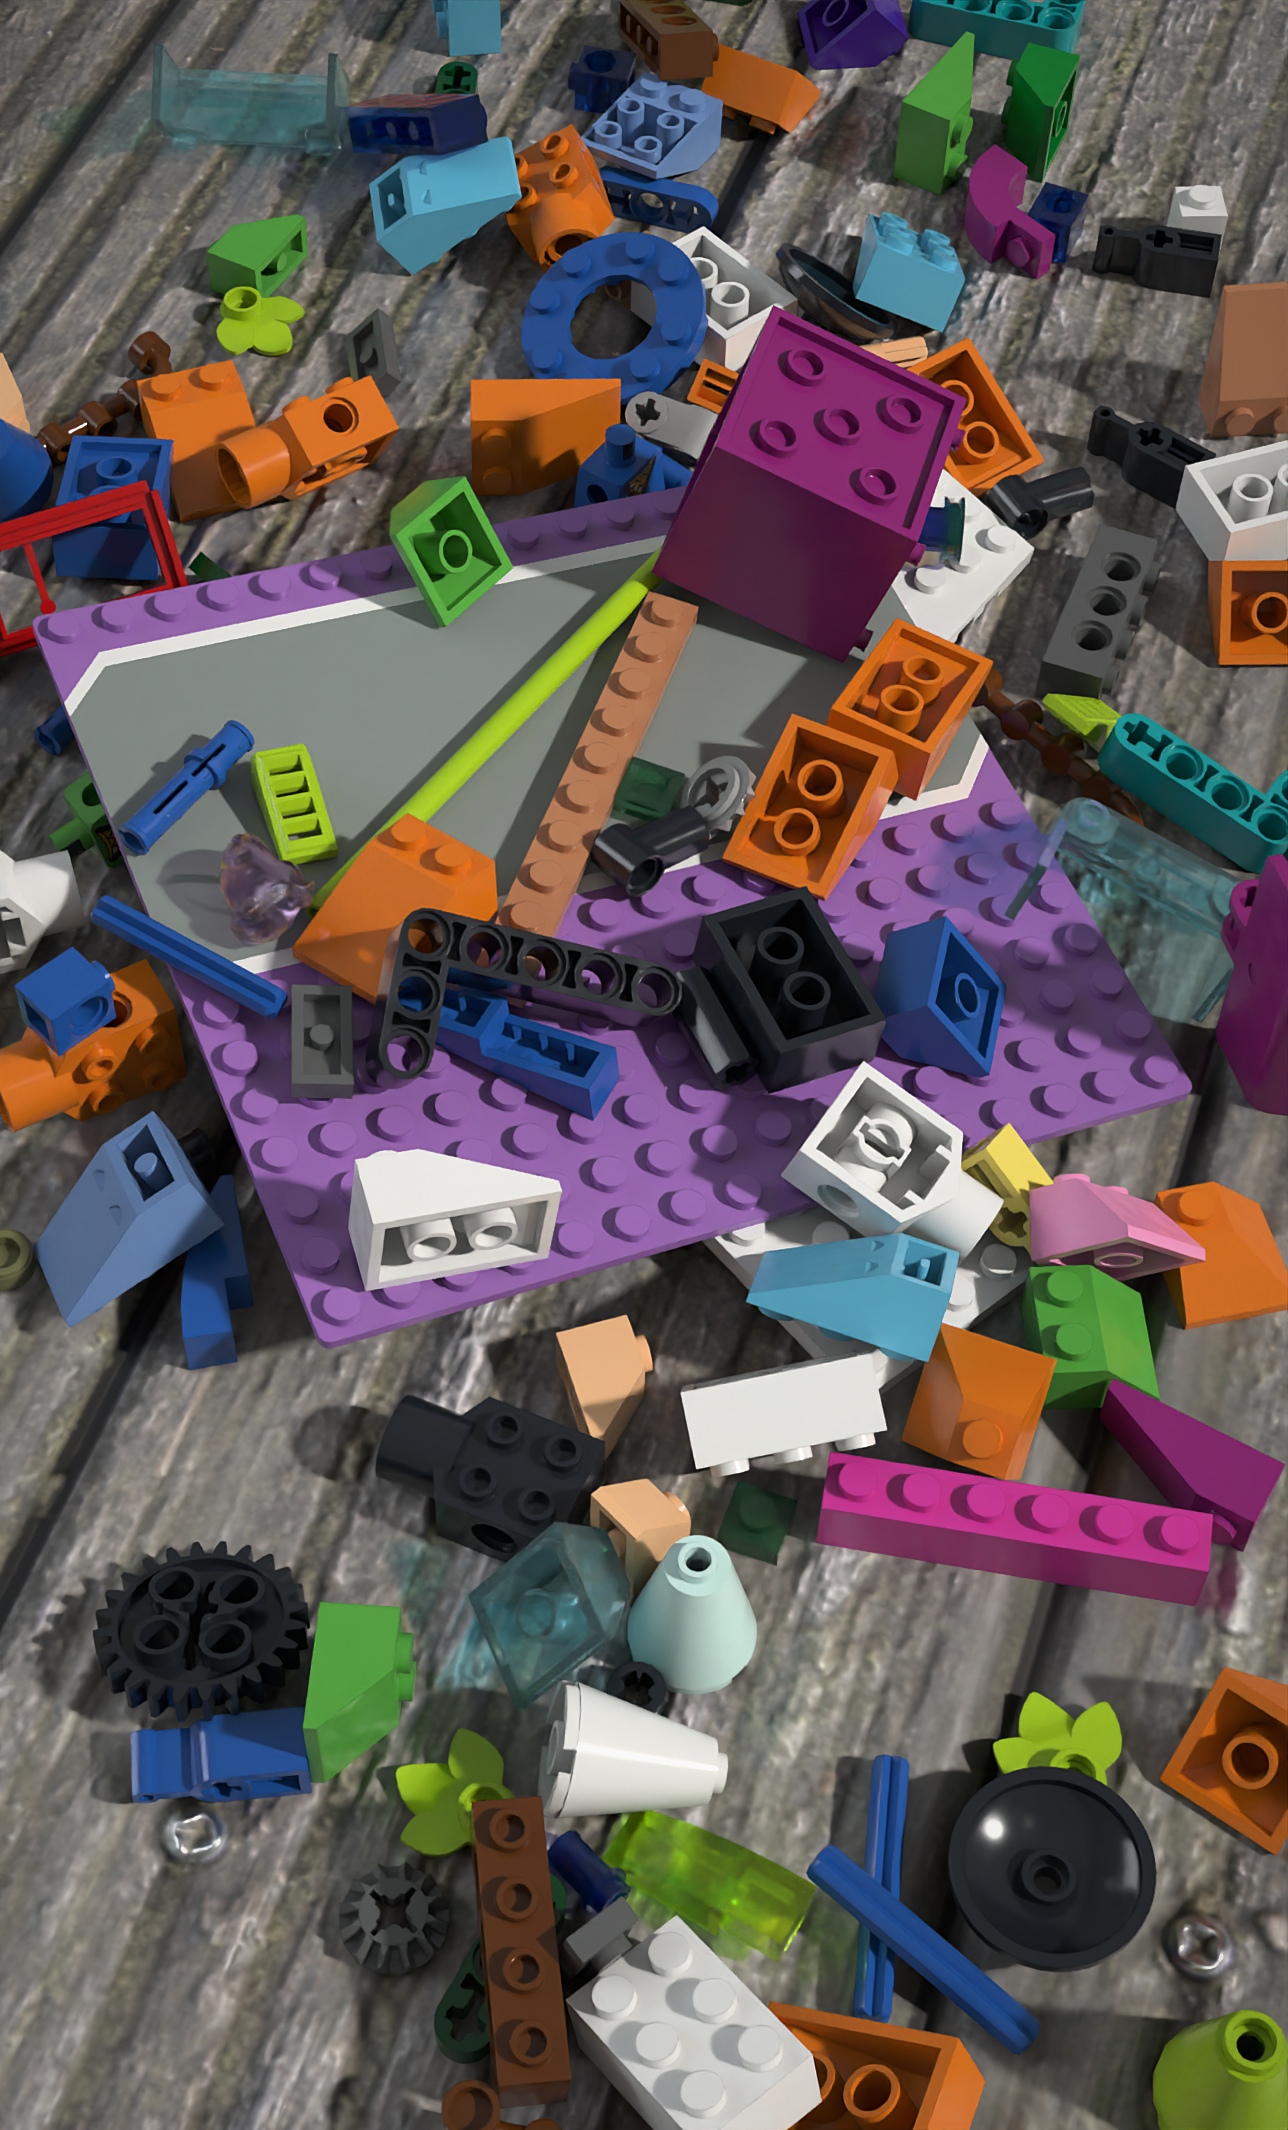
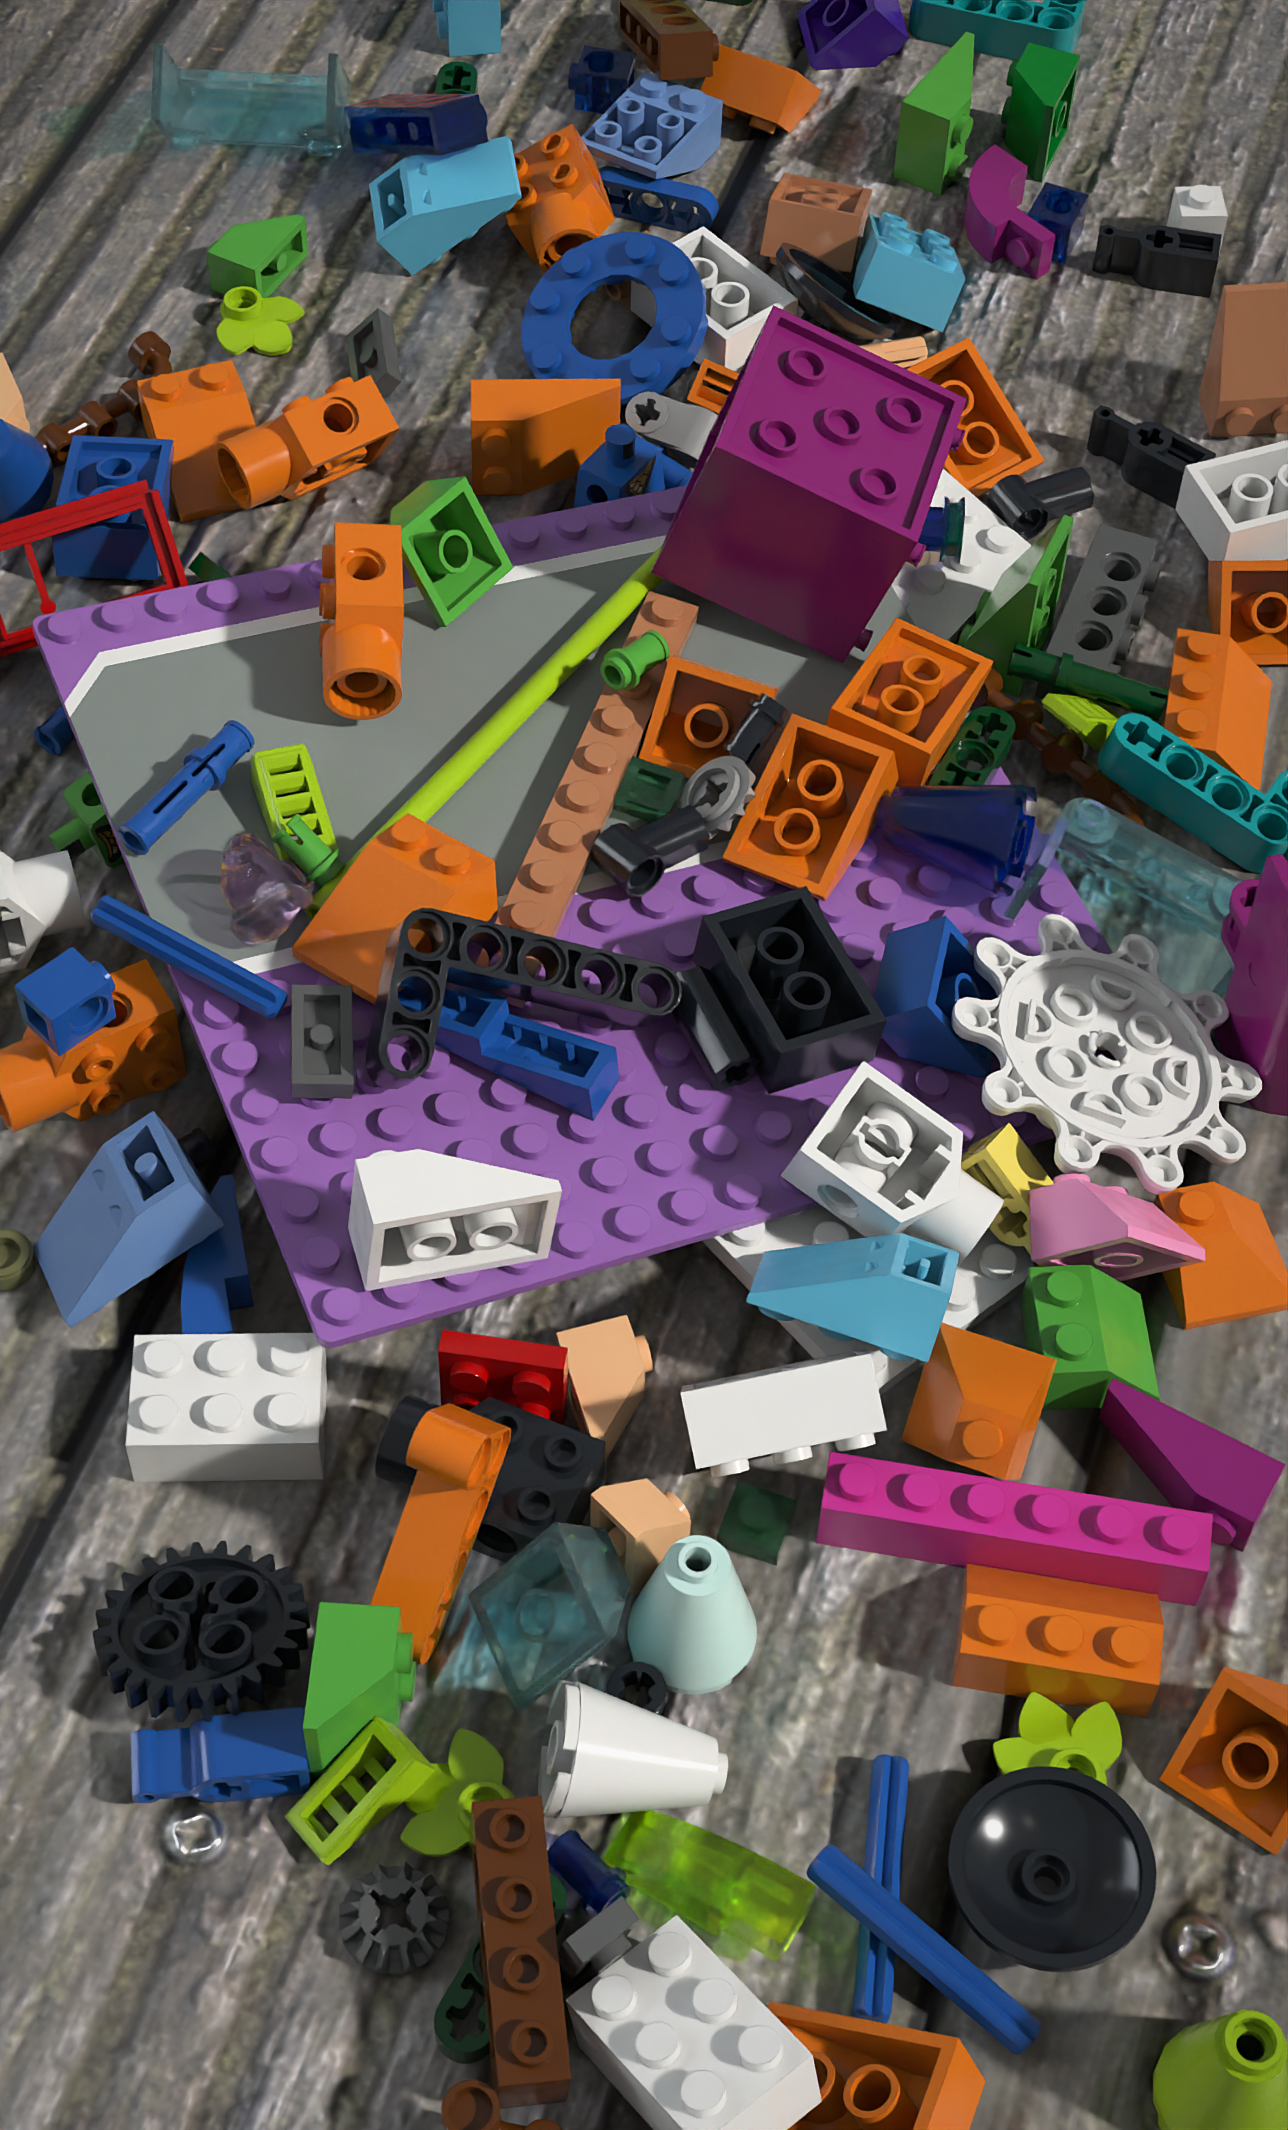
none -> white brick [125,1333,328,1482]
none -> bright green pin [271,813,345,889]
none -> lime slope [284,1716,435,1865]
none -> orange brick [319,522,404,720]
none -> orange beam [370,1403,511,1665]
none -> red plate [438,1329,568,1426]
none -> bright green pin [600,630,670,690]
none -> orange slope [638,655,779,779]
none -> black pin [722,693,789,768]
none -> nougat slope [760,172,873,273]
none -> clear blue cone [876,784,1037,897]
none -> dark green beam [924,706,1015,826]
none -> white plate [951,914,1262,1195]
none -> orange slope [952,1563,1164,1718]
none -> bright green slope [958,515,1074,697]
none -> dark green pin [1006,642,1169,721]
none -> orange slope [1160,628,1272,791]

